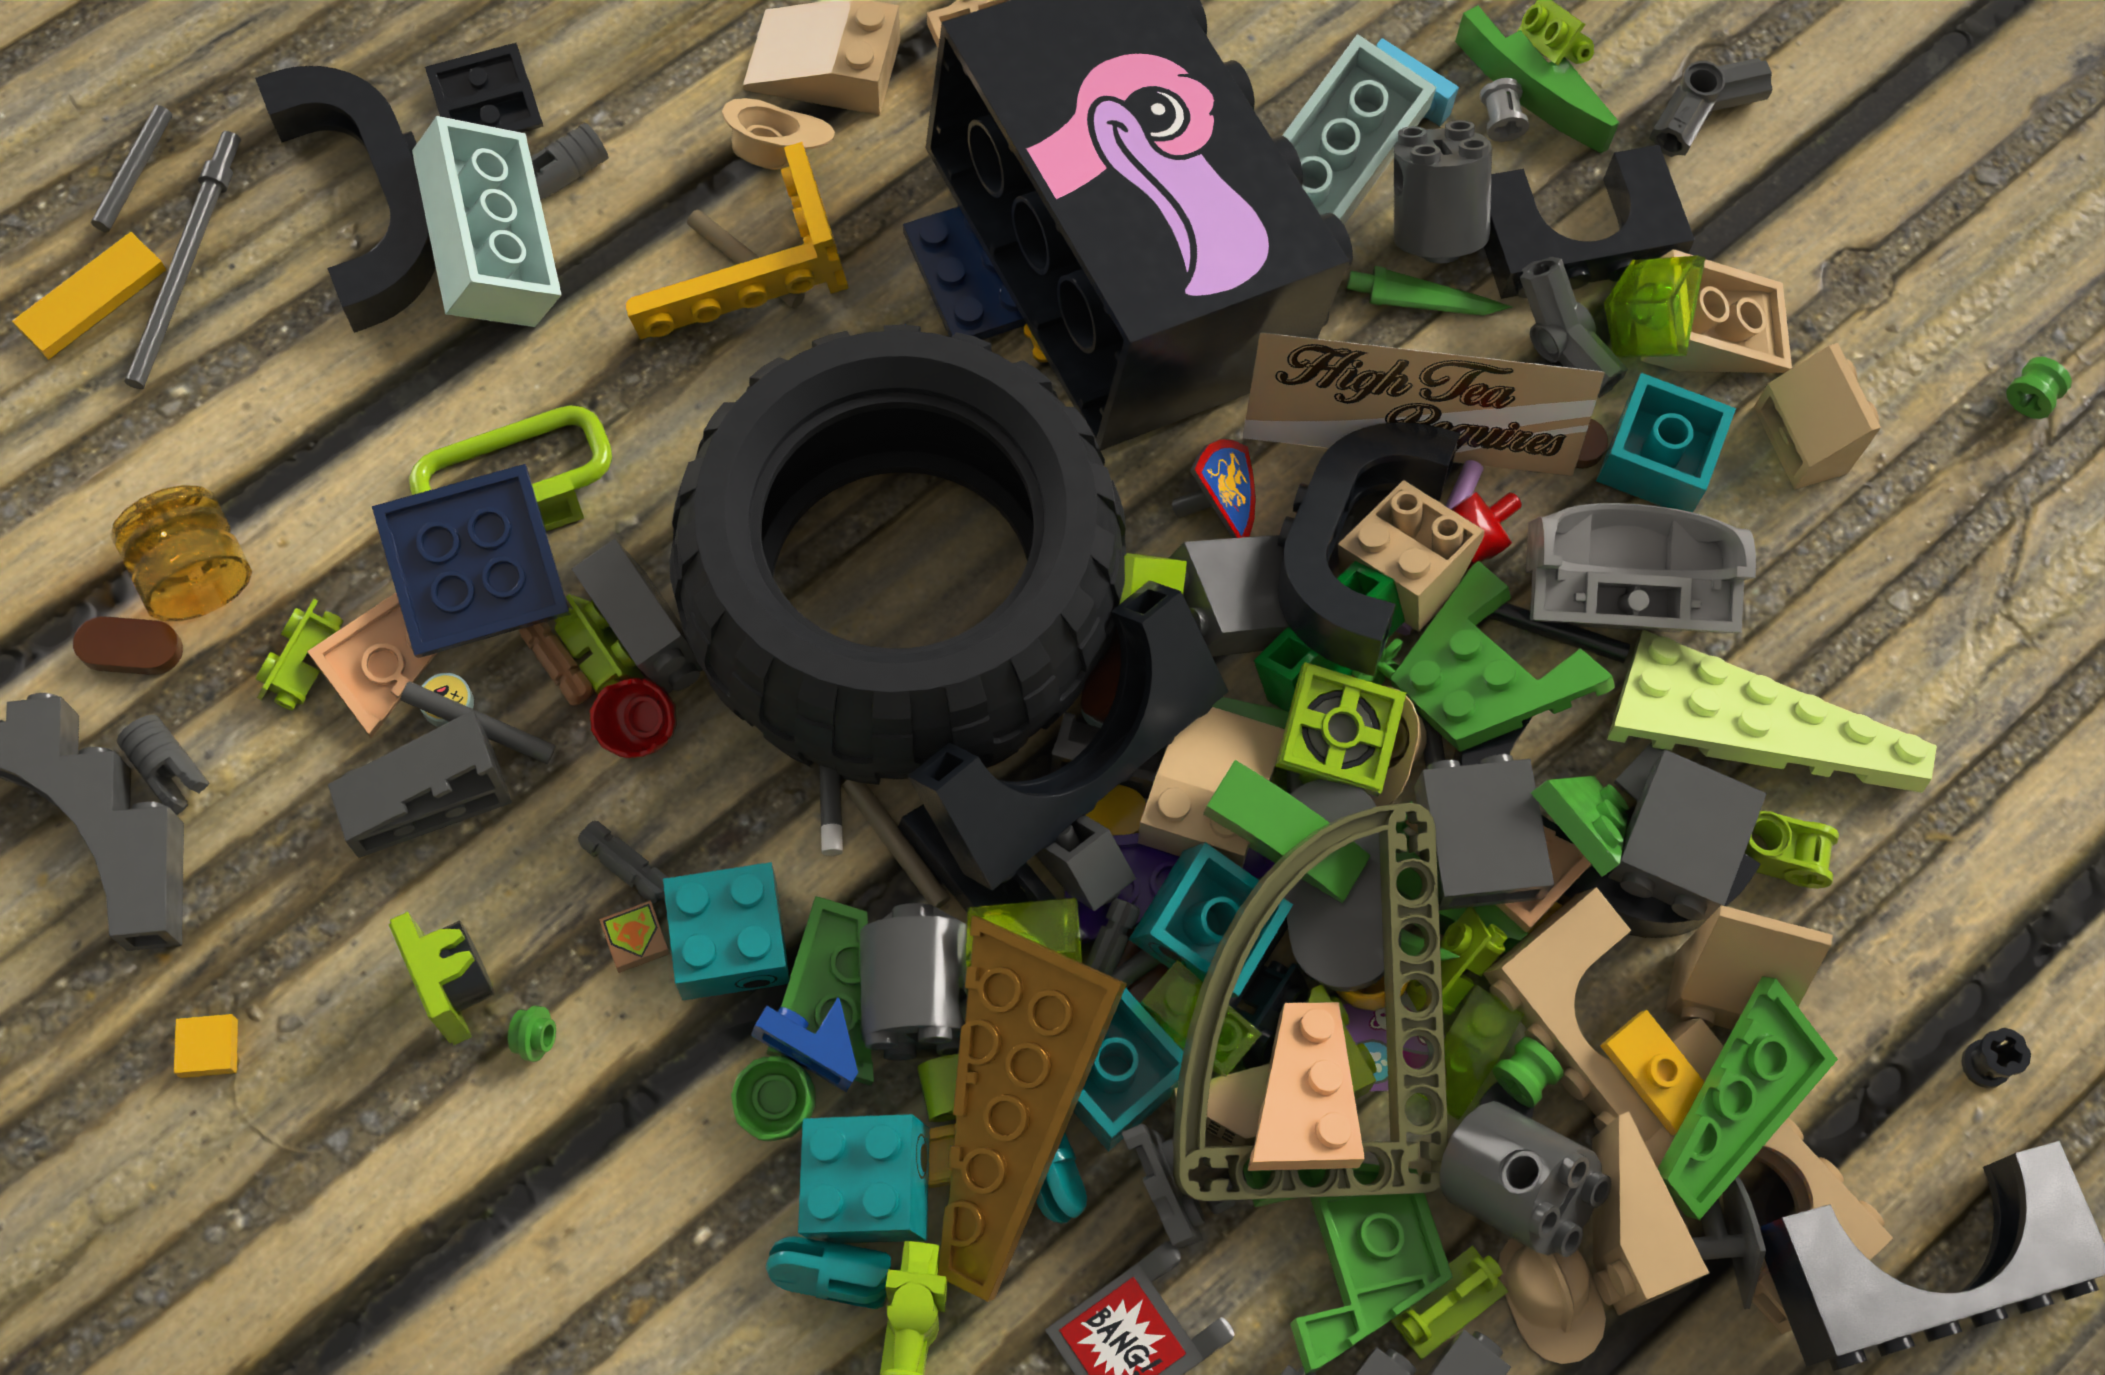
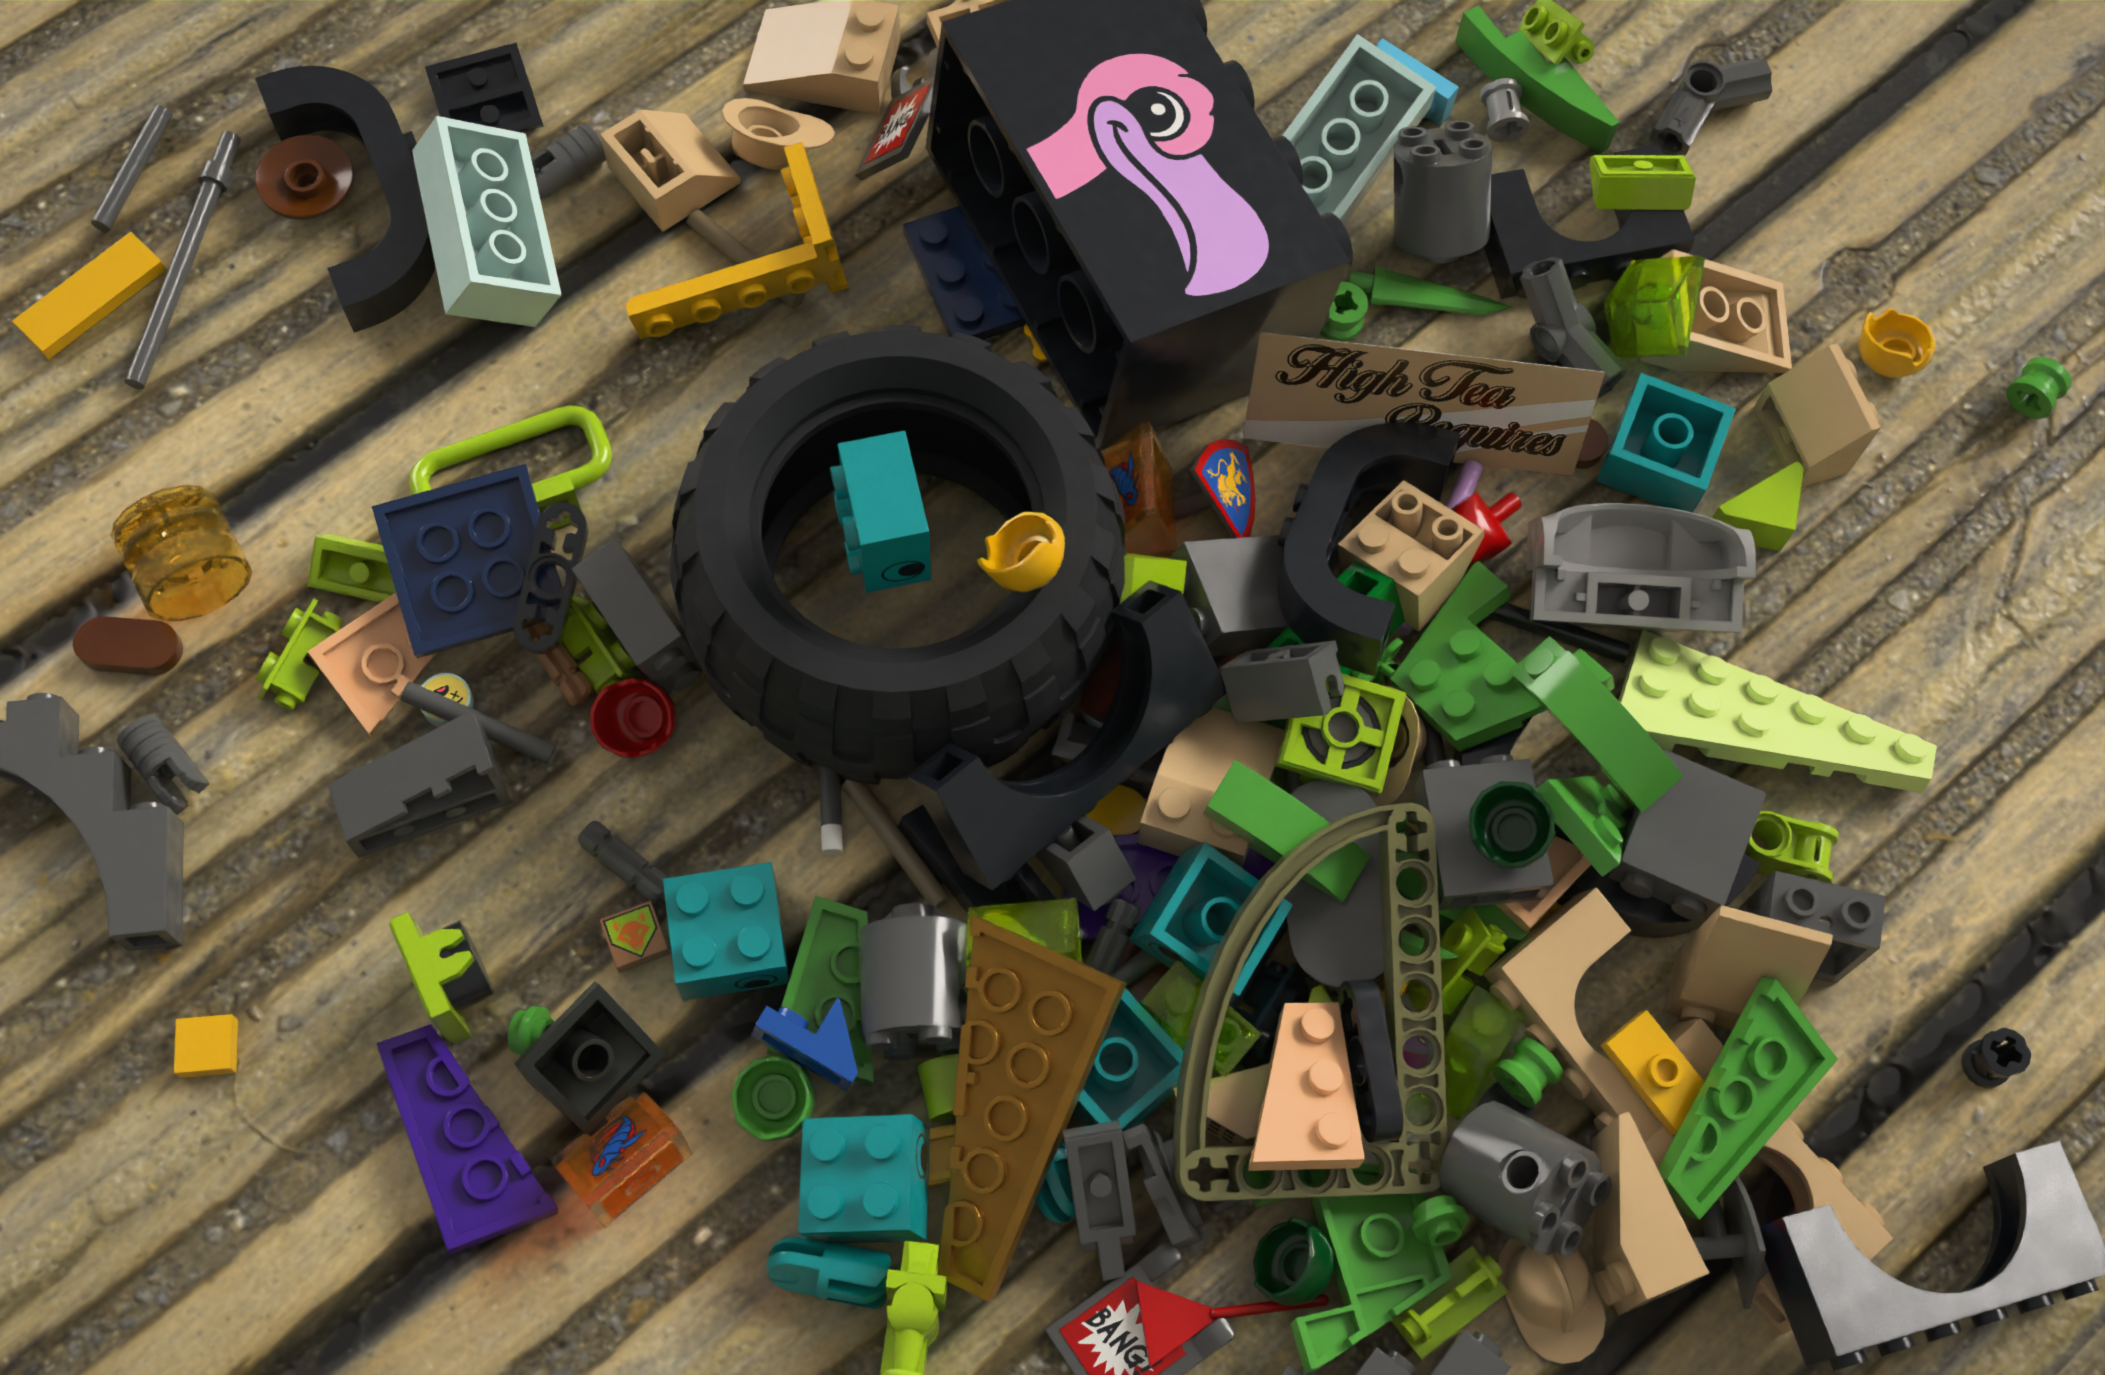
none -> reddish brown dish [255,135,354,219]
none -> lime slope [307,534,396,603]
none -> dark purple wing [376,1024,558,1255]
none -> black beam [513,502,589,654]
none -> pearl dark grey slope [514,981,665,1136]
none -> clear orange slope [555,1092,693,1228]
none -> tan slope [600,110,741,232]
none -> teal brick [830,431,931,593]
none -> flag [855,47,938,180]
none -> yellow hair [977,512,1065,592]
none -> dark grey hinge [1062,1120,1136,1281]
none -> clear orange slope [1102,422,1177,558]
none -> red piece [1135,1280,1329,1367]
none -> dark grey hinge [1220,641,1344,723]
none -> dark green hair [1253,1217,1334,1306]
none -> bright green wheel [1320,281,1368,342]
none -> black beam [1338,979,1403,1143]
none -> bright green plate [1412,1195,1469,1246]
none -> dark green hair [1468,781,1555,869]
none -> bright green arch [1509,636,1684,813]
none -> lime slope [1589,155,1696,210]
none -> lime slope [1711,461,1804,551]
none -> dark grey window [1738,871,1886,983]
none -> yellow hair [1858,308,1936,378]

